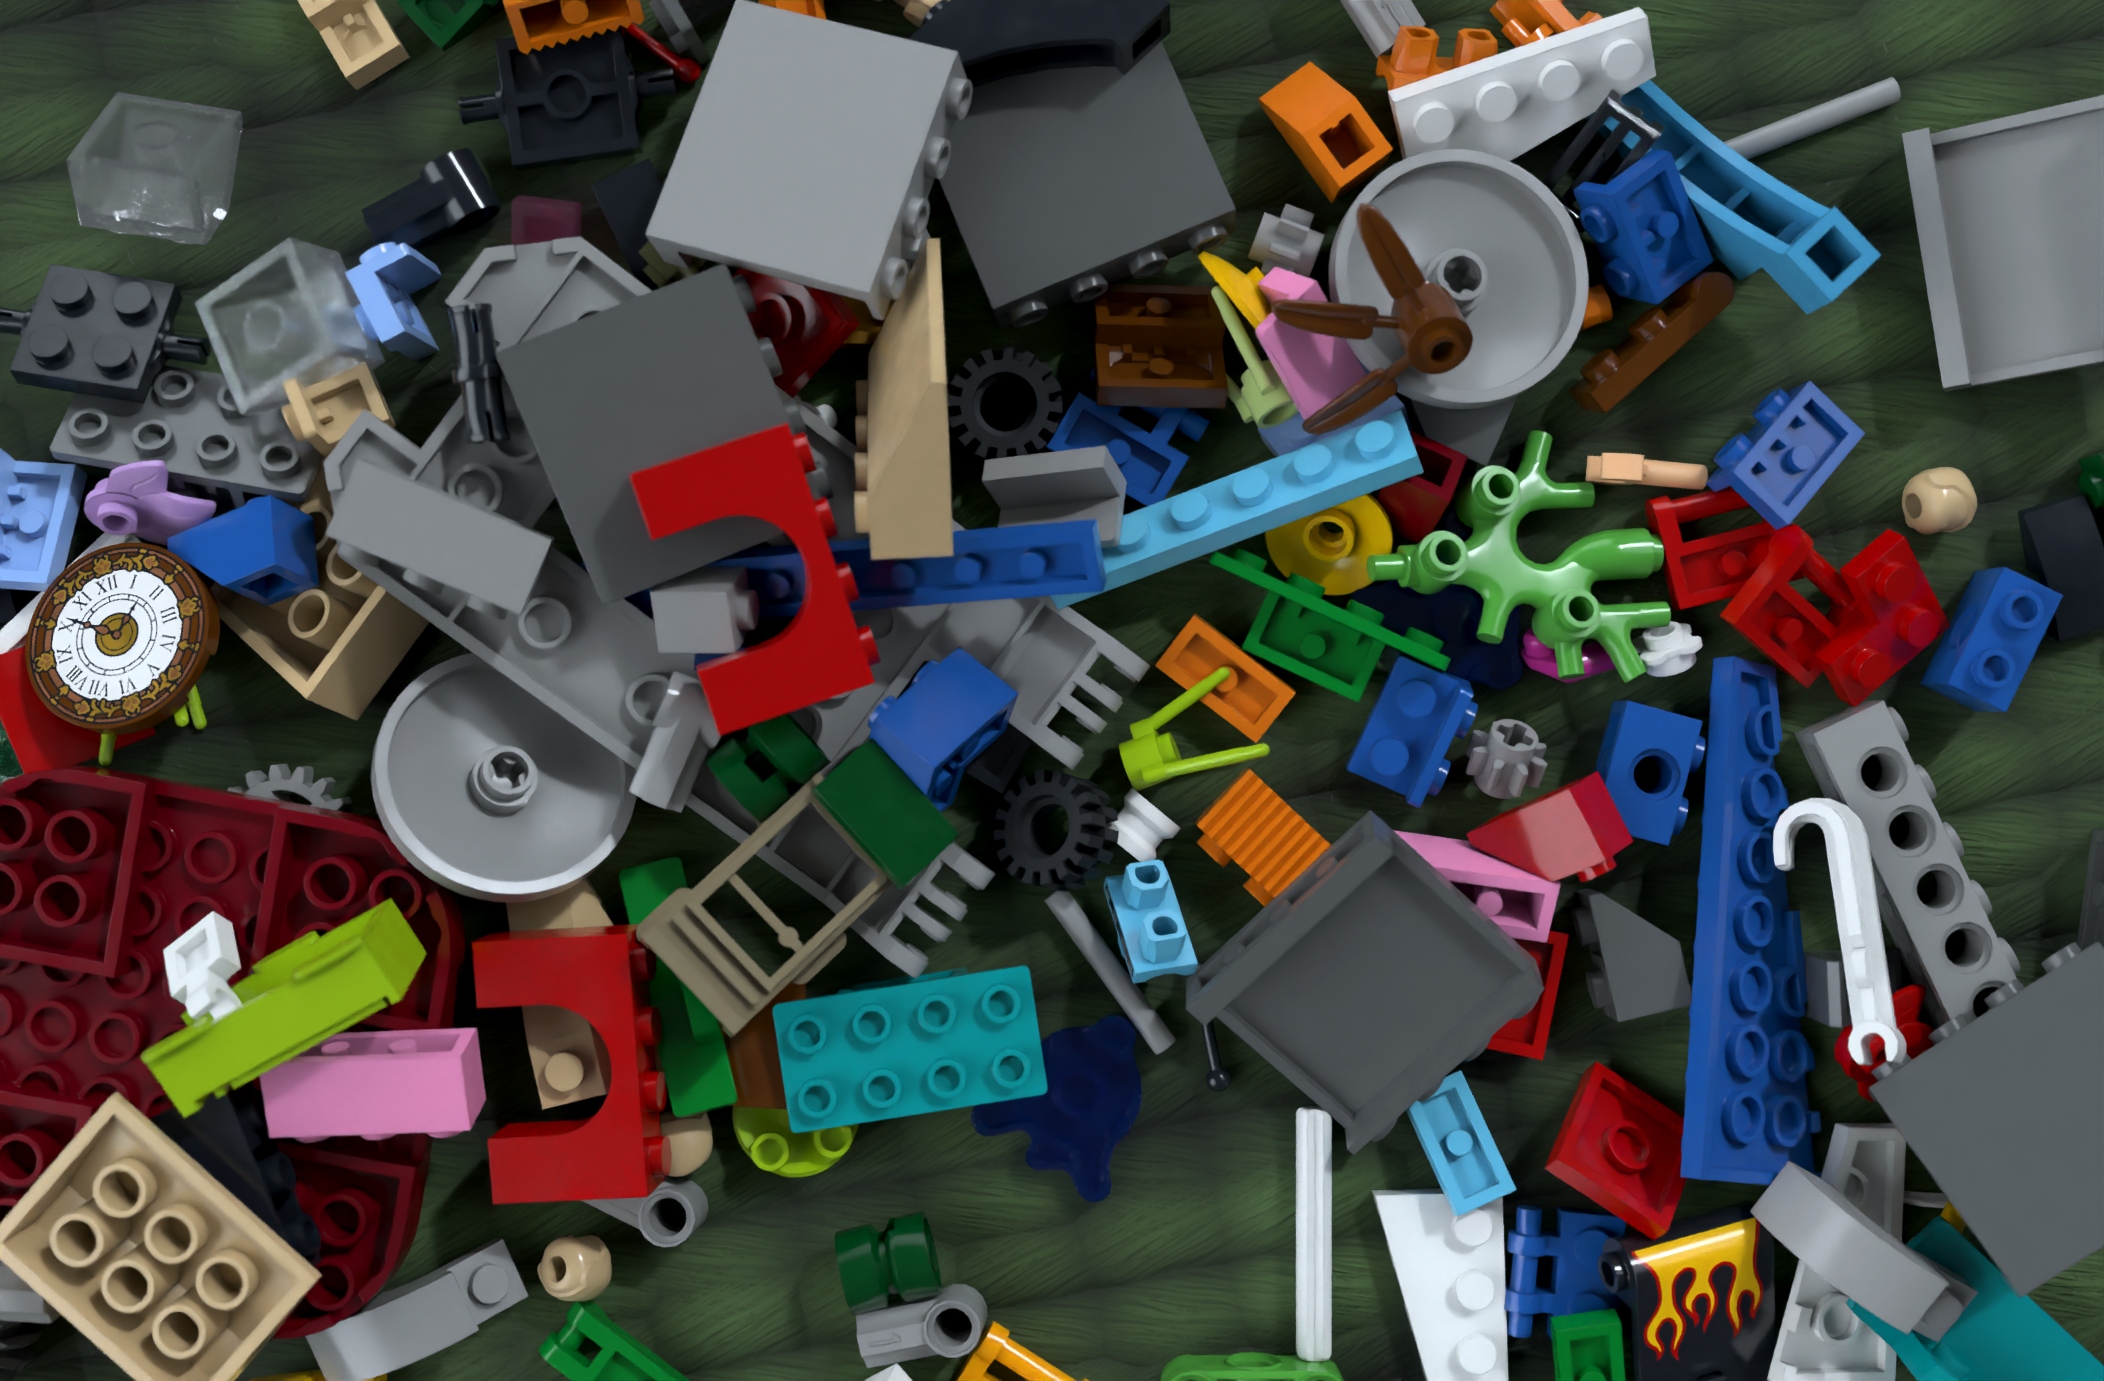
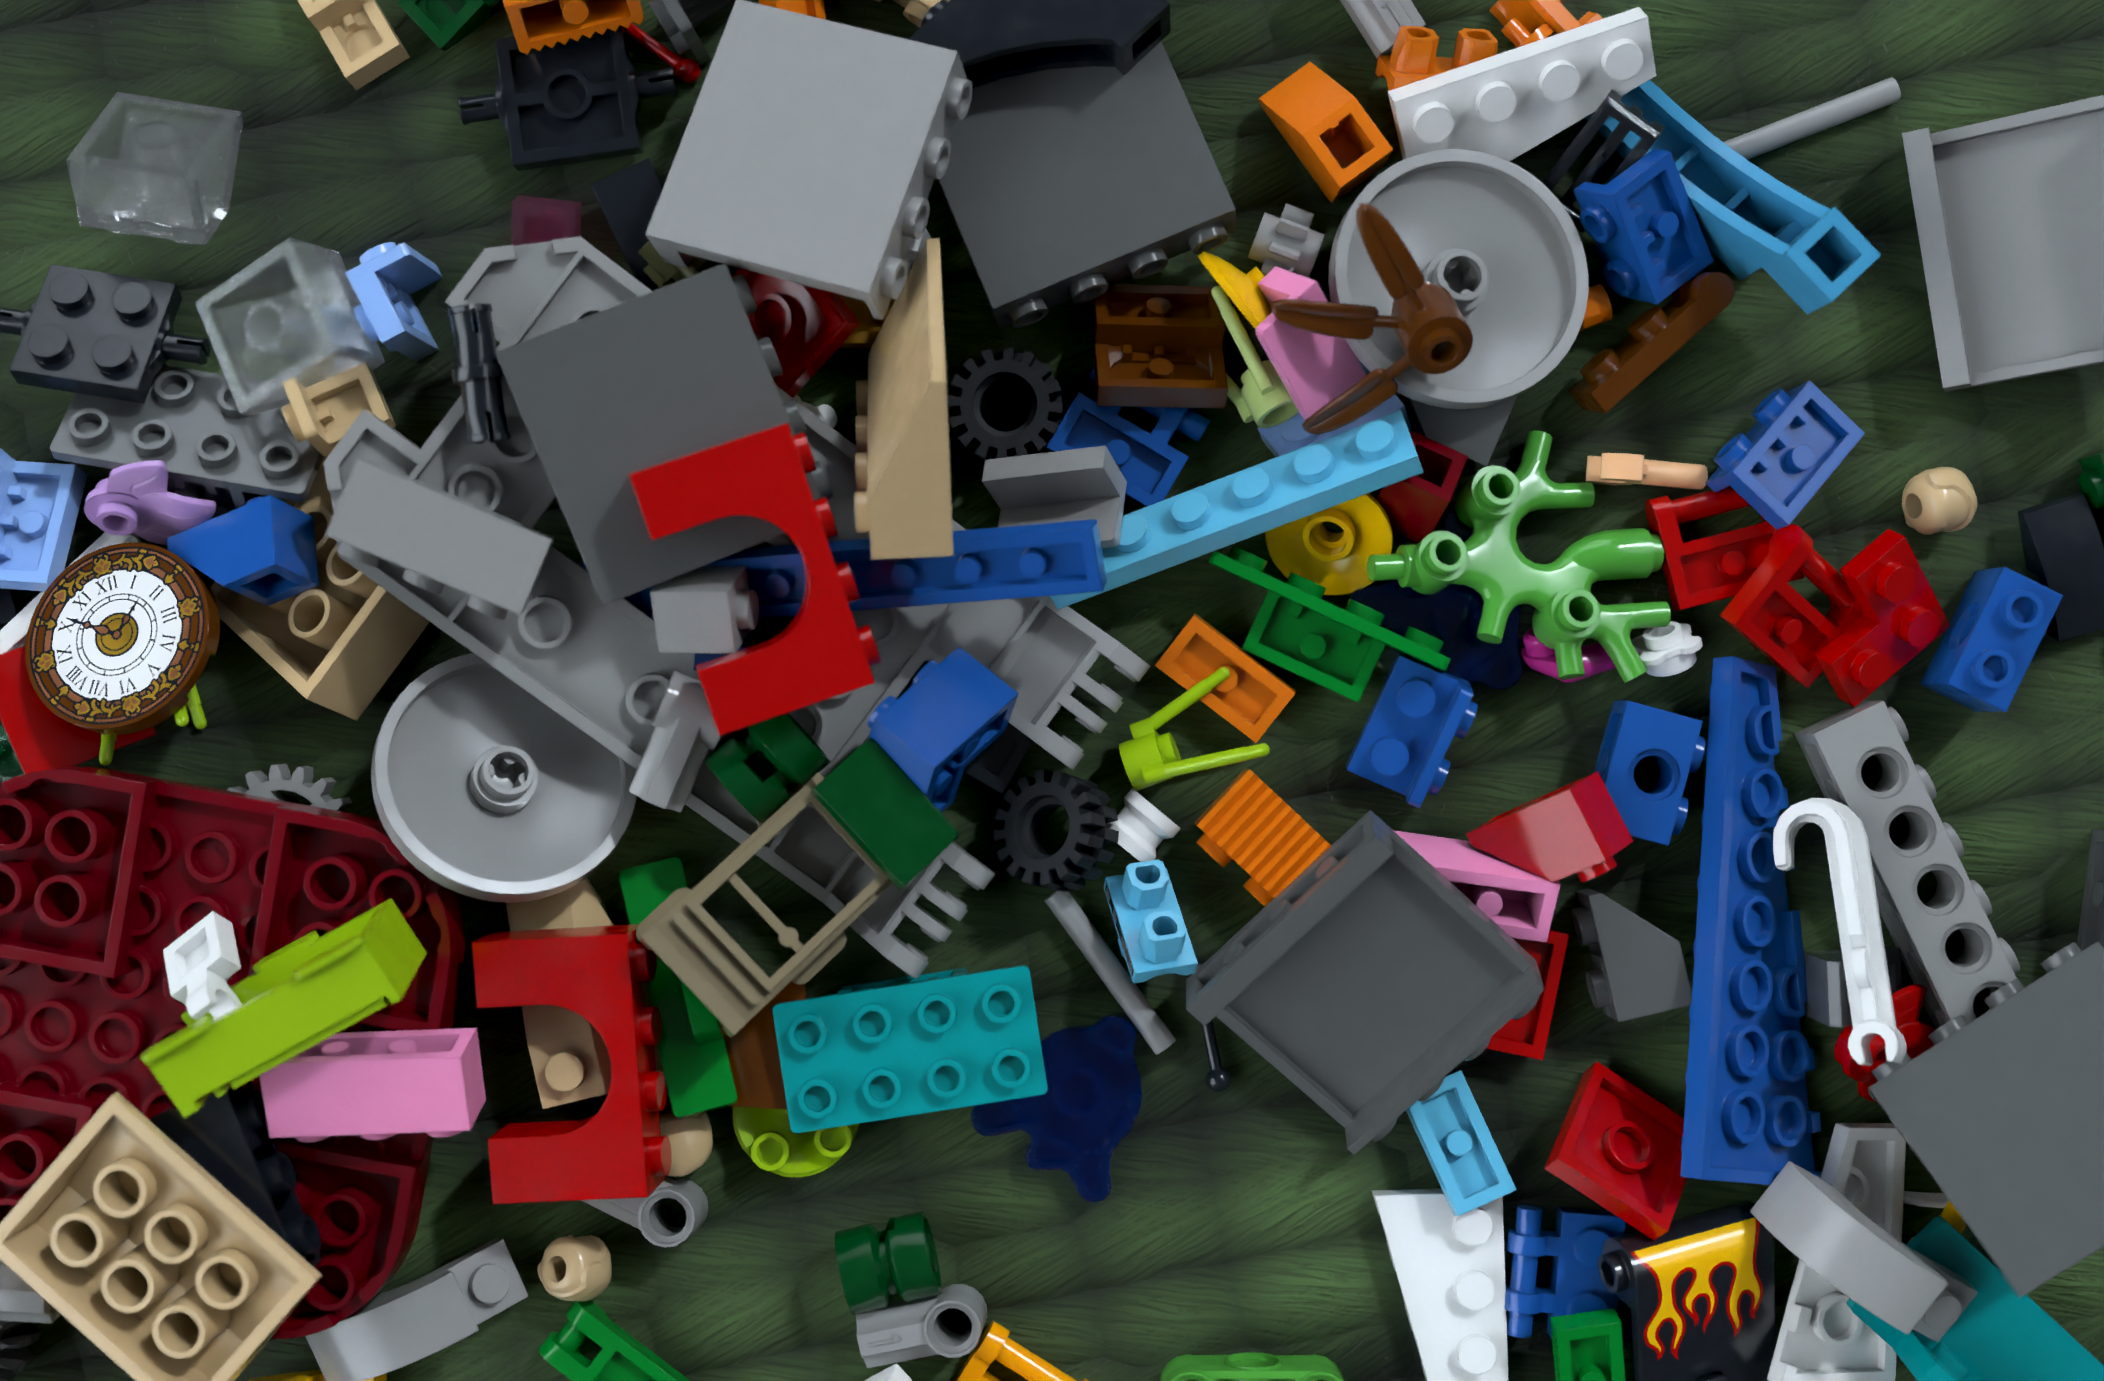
black piece [361,148,502,250] -> none
white axle [1296,1106,1332,1362] -> none
light grey gear [1465,719,1548,799] -> none

